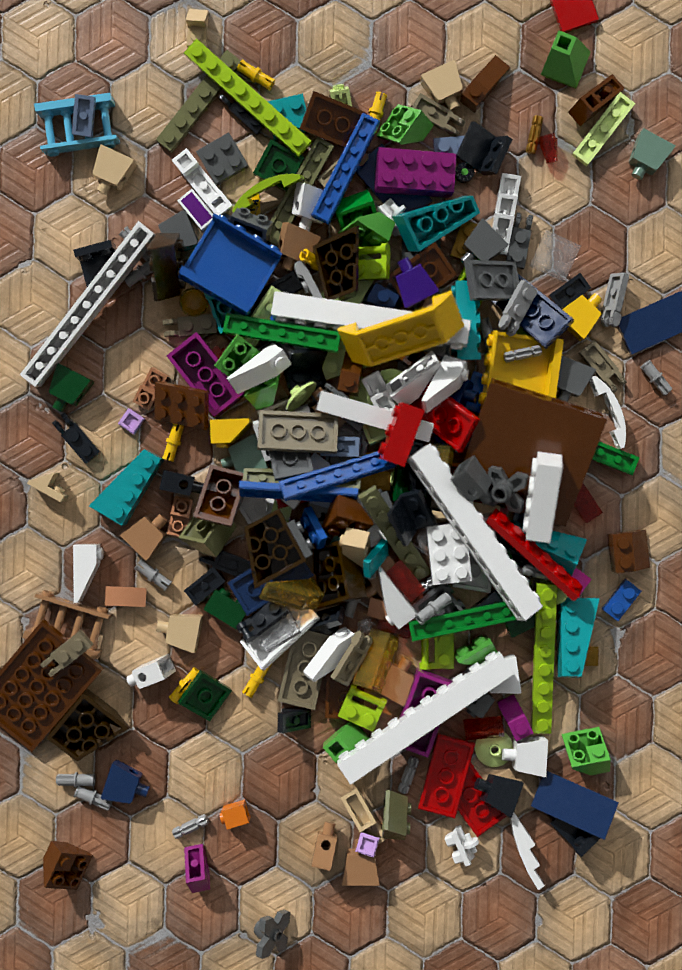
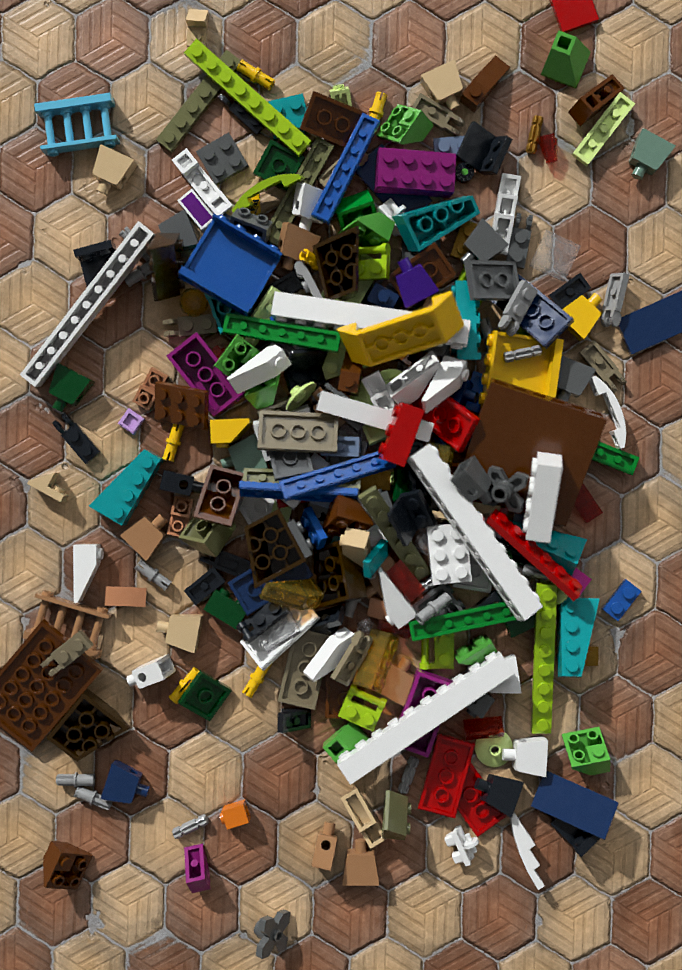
sand blue plate [72,94,96,138] -> none
lavender tile [355,832,380,858] -> none
magenta slope [497,694,533,741] -> none
reddish brown slope [607,530,650,573] -> none
light grey axle [640,359,672,395] -> none

